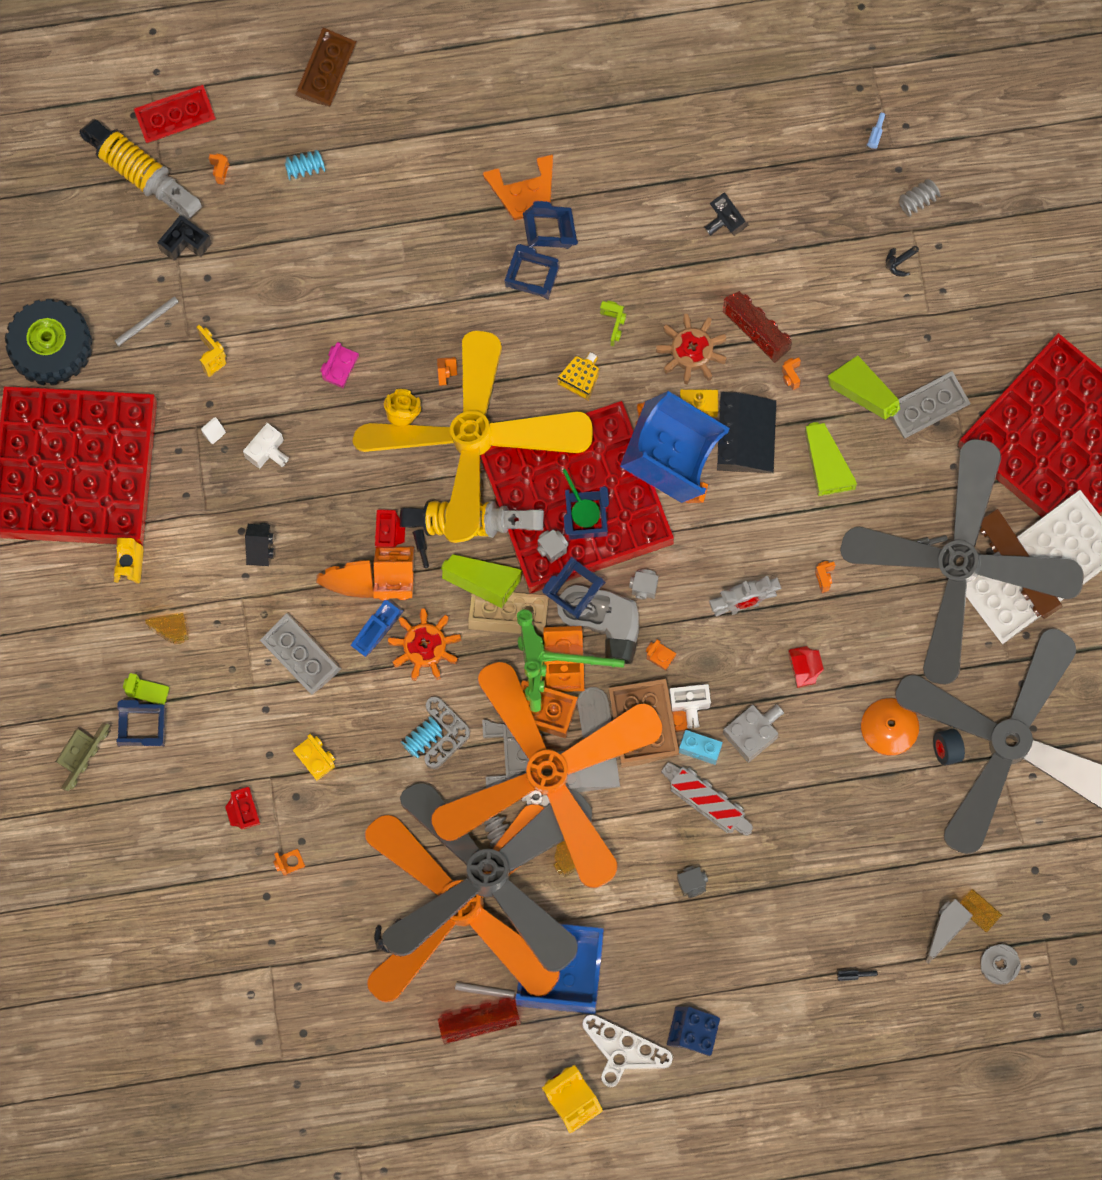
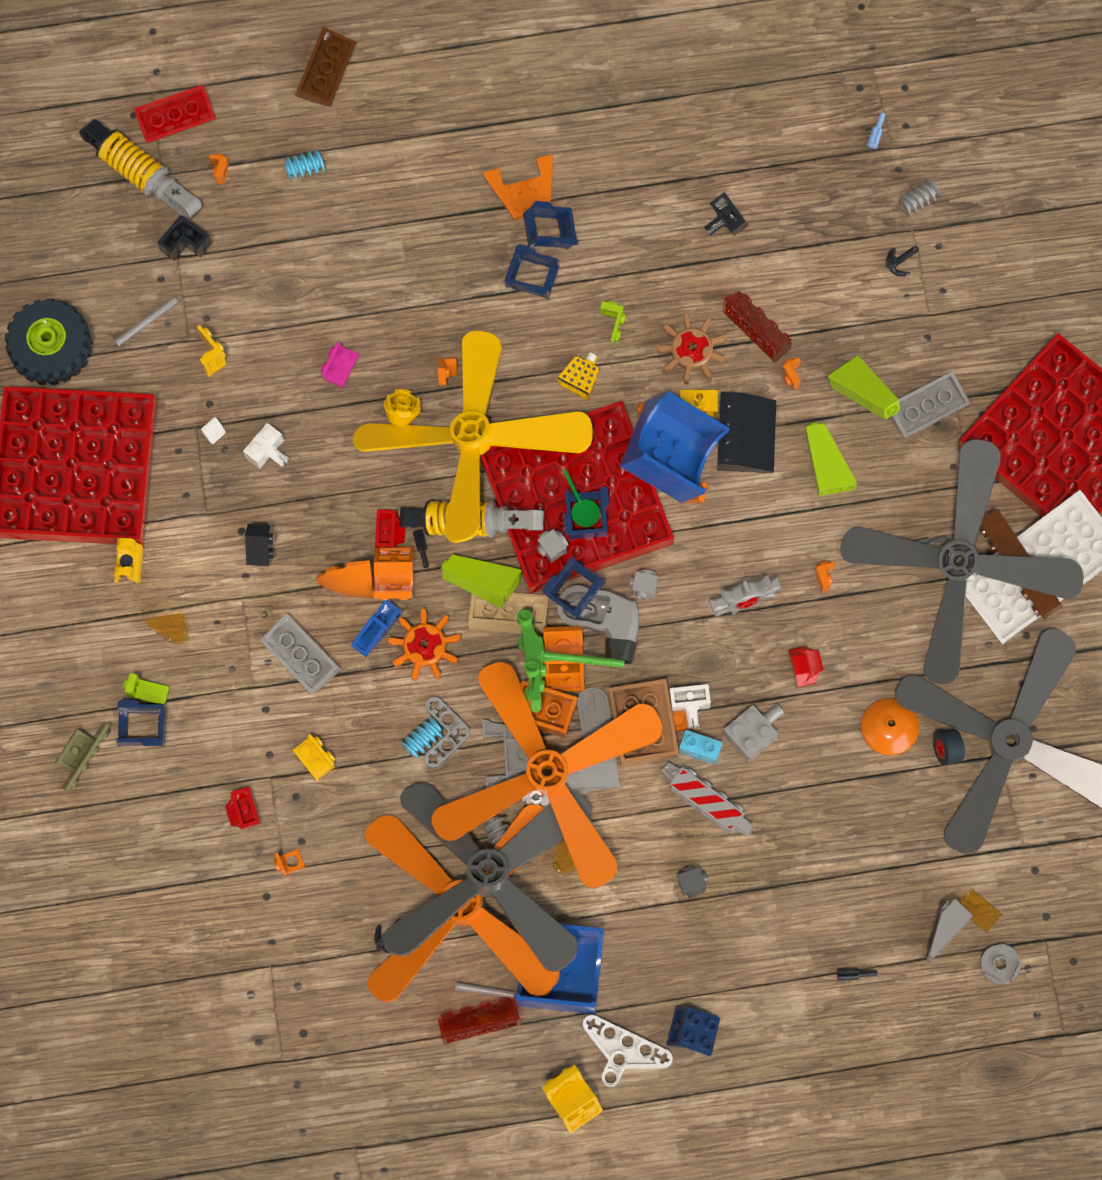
orange bracket [646,639,676,671] -> none

